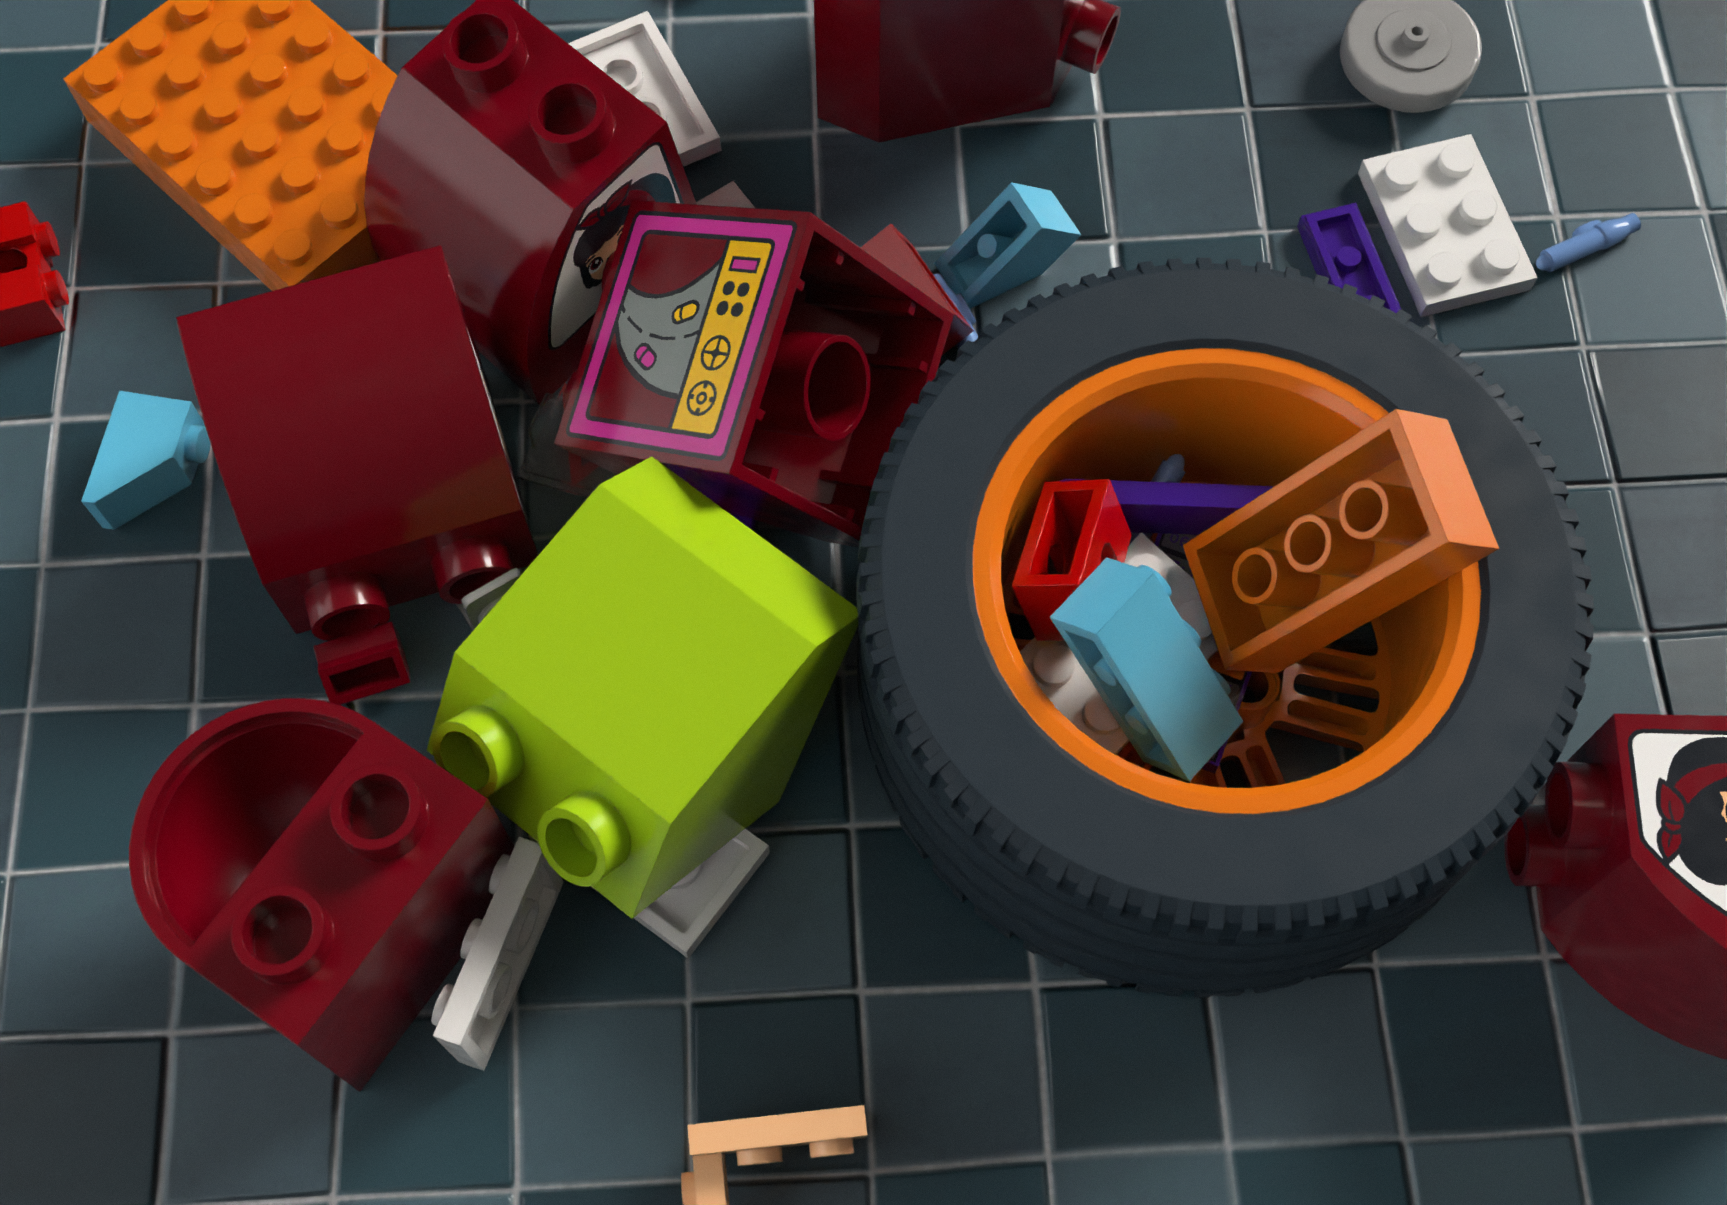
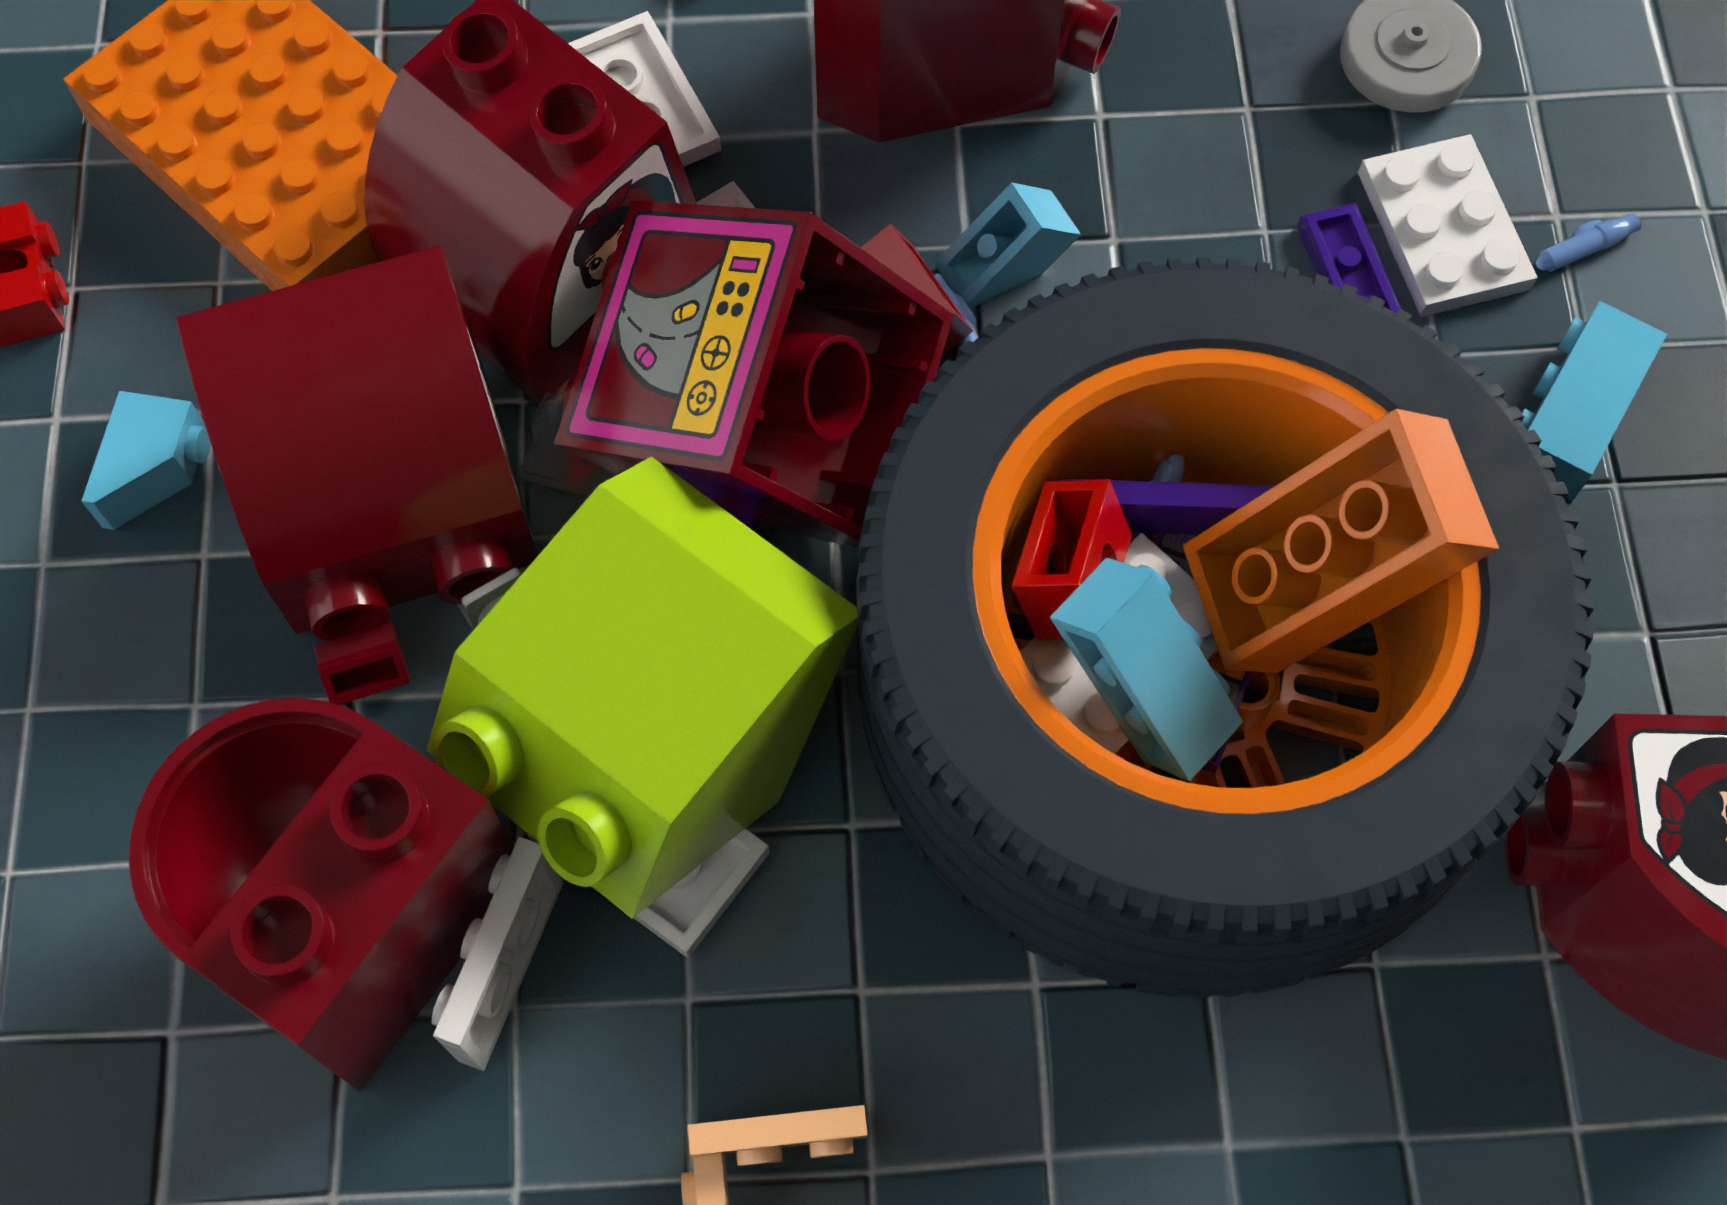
none -> medium azure brick [1522,300,1667,502]

